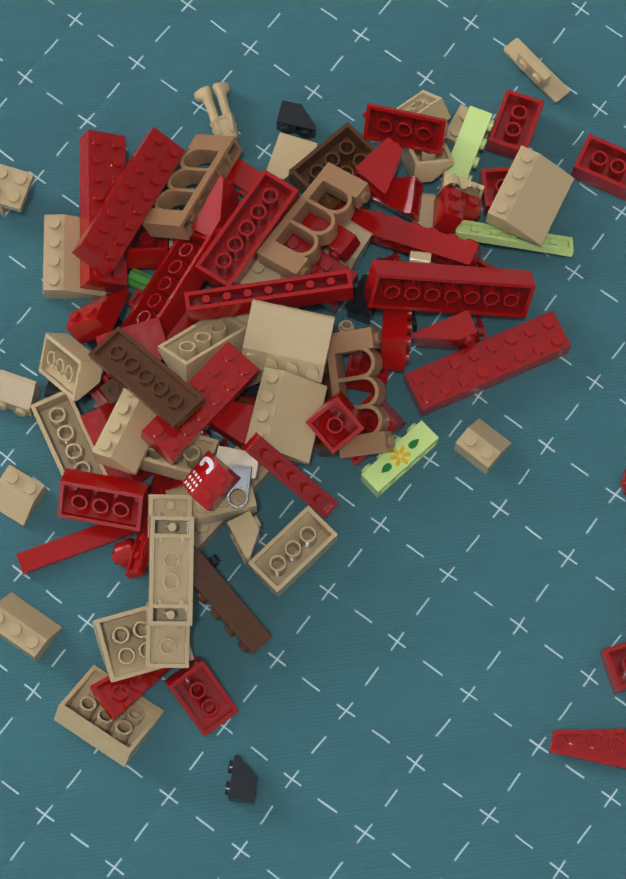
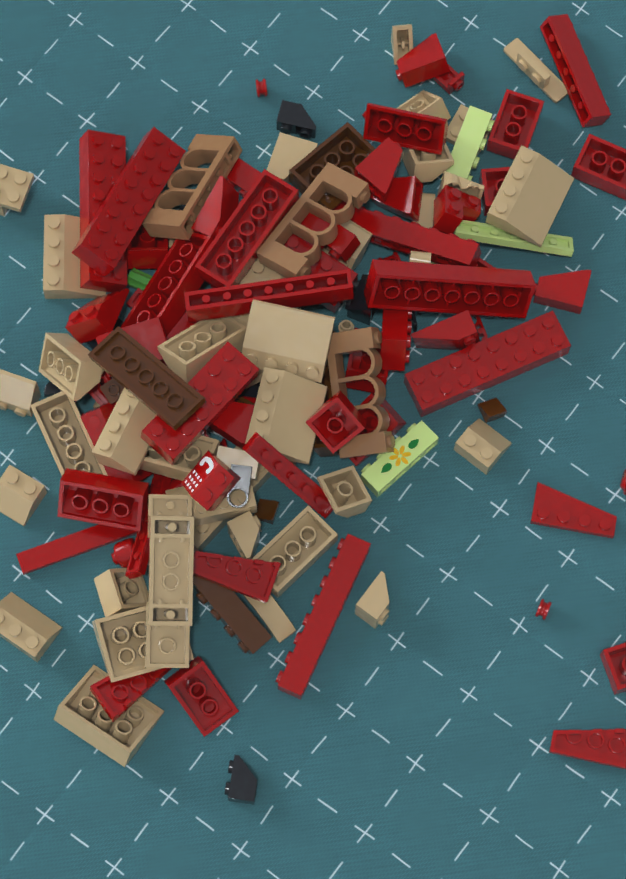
tan piece [194,82,239,140] -> none
none -> tan slope [94,568,149,617]
none -> red wing [193,551,281,603]
none -> tan slope [242,594,296,644]
none -> reddish brown slope [254,499,279,525]
none -> red bush [255,79,267,97]
none -> red brick [275,534,371,700]
none -> tan slope [317,465,372,518]
none -> tan slope [355,571,390,629]
none -> tan slope [391,24,413,65]
none -> red slope [395,33,450,88]
none -> red bracket [433,64,465,94]
none -> reddish brown slope [478,398,507,423]
none -> red wing [530,482,617,539]
none -> red slope [533,270,592,314]
none -> red bush [535,599,552,620]
none -> red brick [540,14,611,128]

